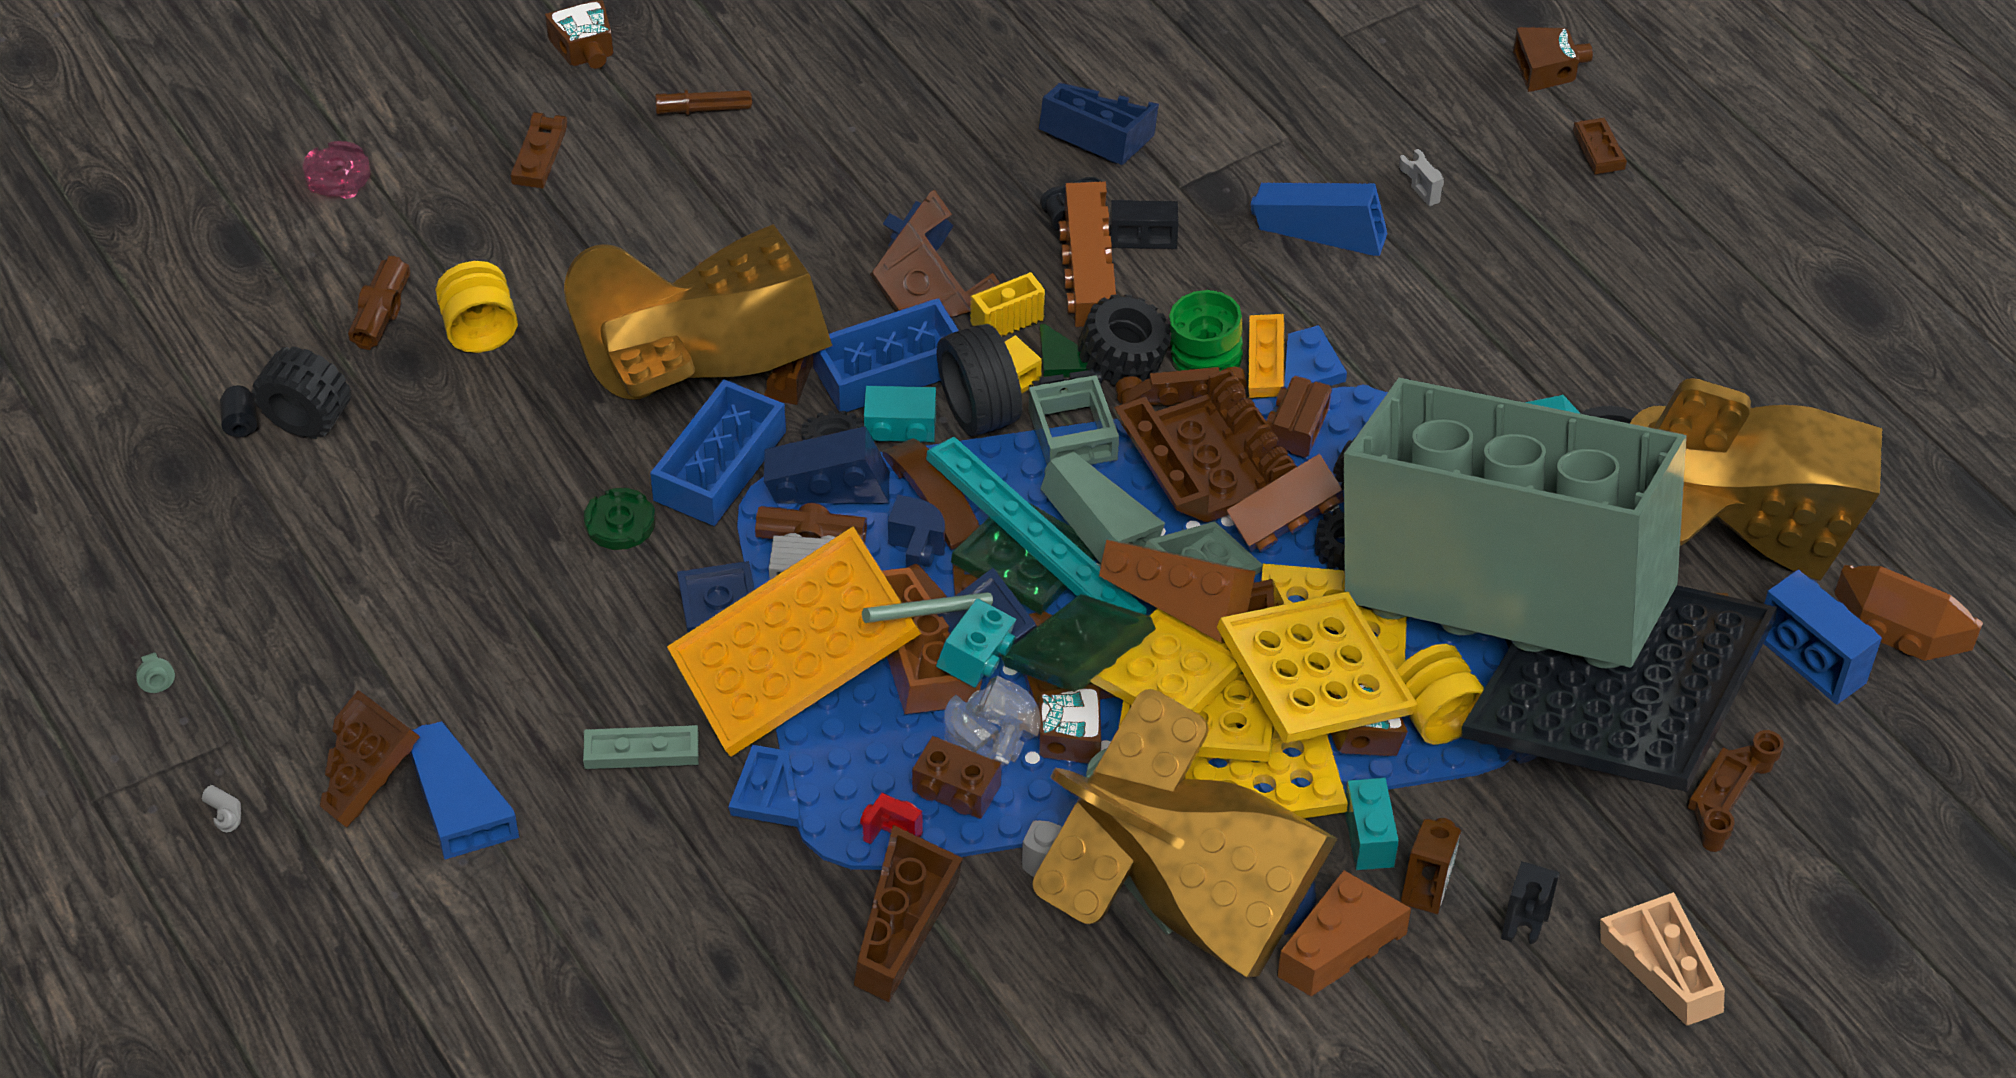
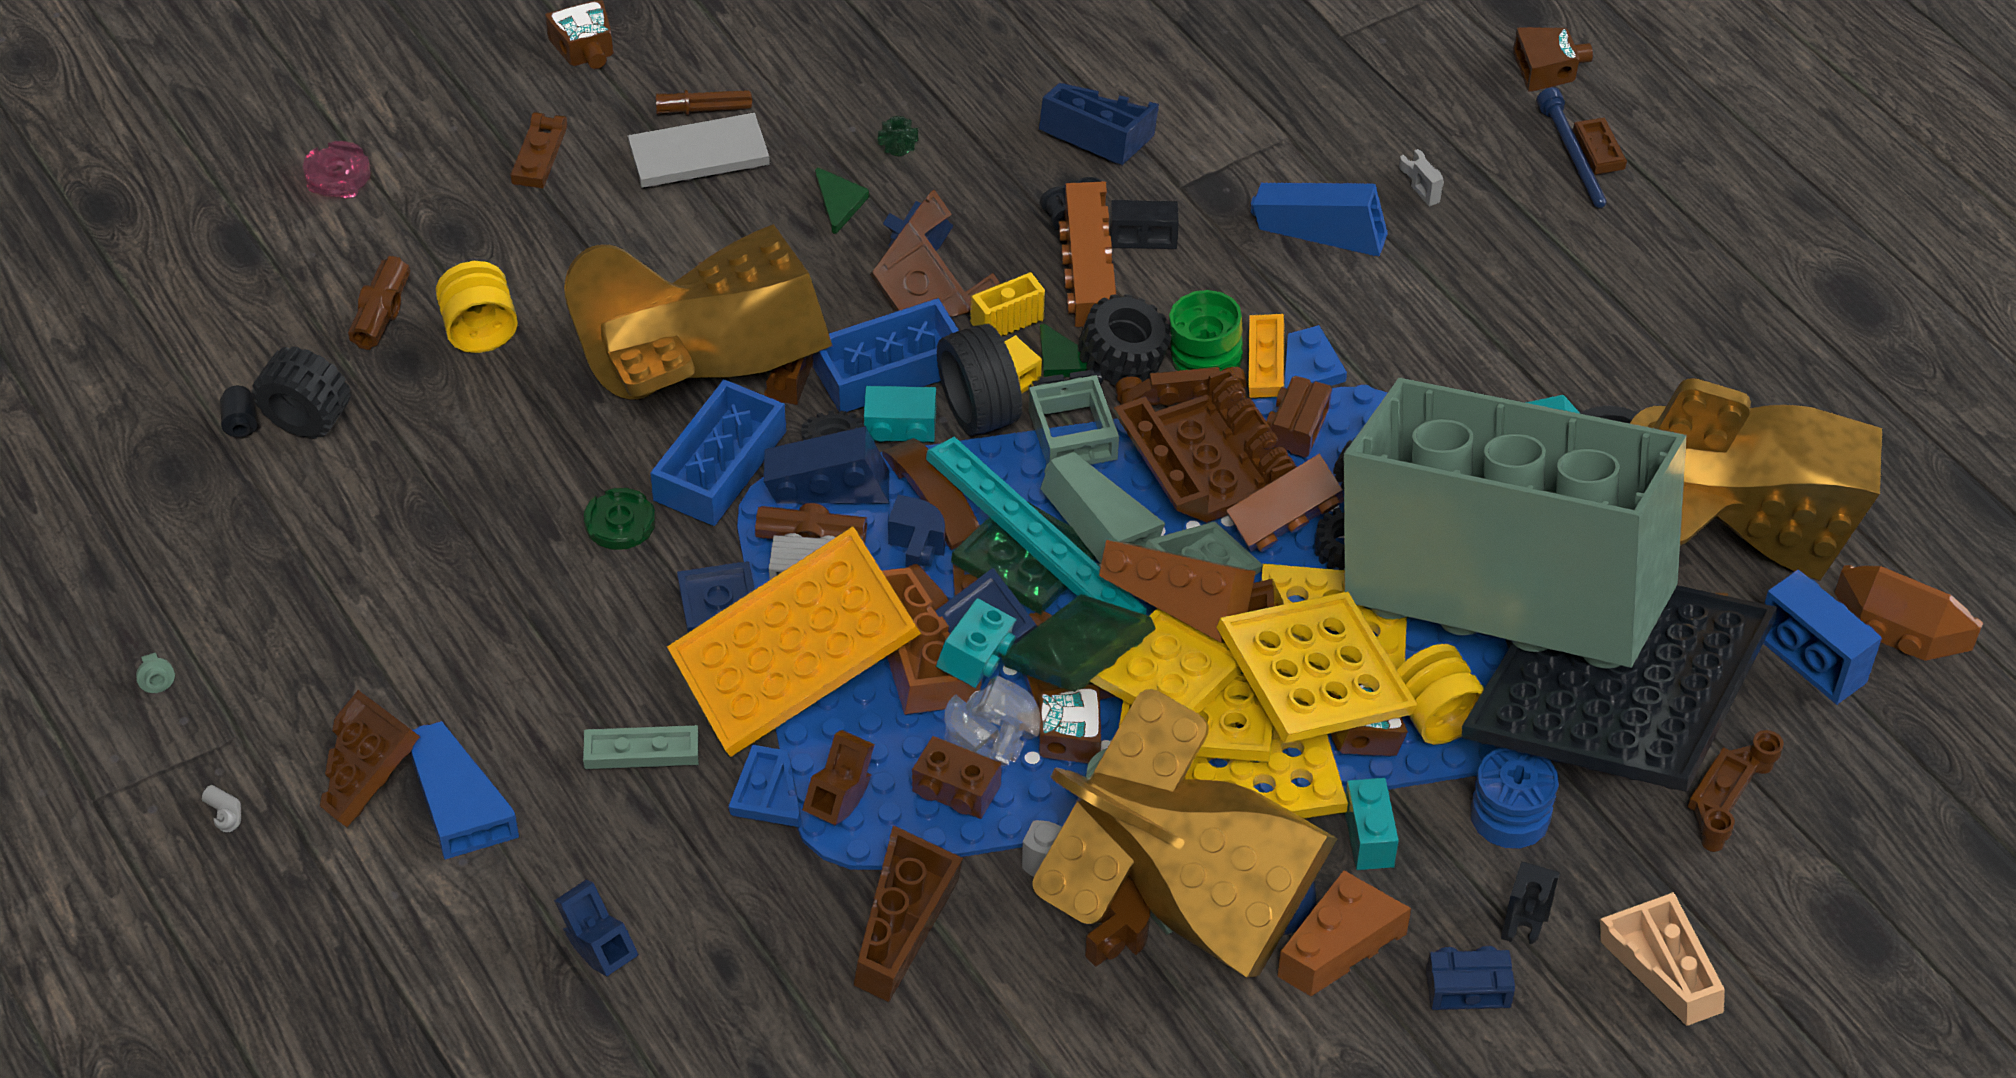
red bracket [860,793,923,844] -> none
sand green bar [862,592,993,623] -> none
reddish brown torso [1401,818,1461,915] -> none
none -> dark blue brick [554,879,639,976]
none -> light grey tile [628,113,770,188]
none -> reddish brown brick [802,730,875,825]
none -> dark green tile [815,167,869,234]
none -> clear green gear [878,116,918,156]
none -> reddish brown brick [1085,876,1150,967]
none -> dark blue brick [1426,946,1515,1010]
none -> blue wheel [1471,748,1559,848]
none -> dark blue piece [1536,87,1606,208]

